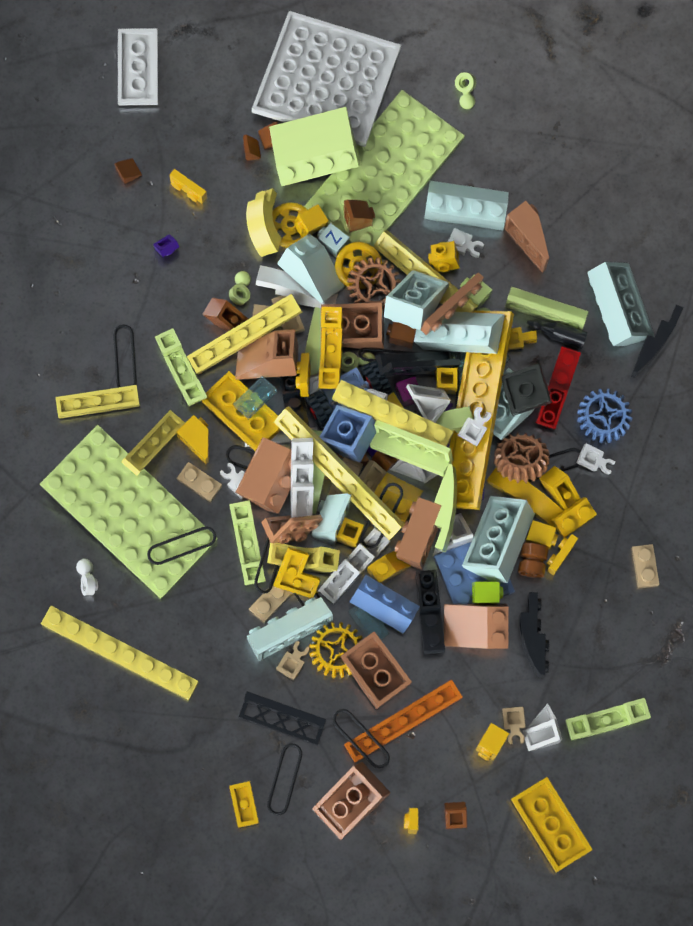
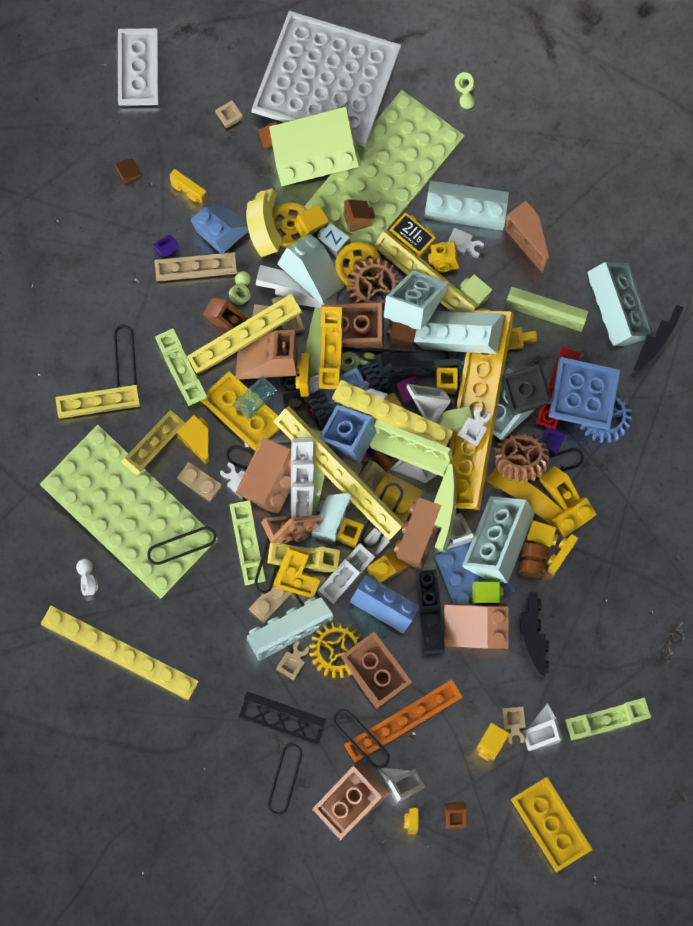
yellow plate [229,781,259,828] -> none
dark orange slope [243,135,261,161] -> none
nougat plate [421,272,484,335] -> none
black wheel [527,319,588,349] -> none
white plate [576,443,616,475] -> none
tan plate [632,544,659,588] -> none
none -> tan plate [154,252,237,281]
none -> medium blue slope [190,204,249,254]
none -> tan plate [215,101,243,129]
none -> white slope [377,768,425,803]
none -> brick [389,212,436,259]
none -> dark purple plate [541,427,565,455]
none -> medium blue plate [549,357,620,430]

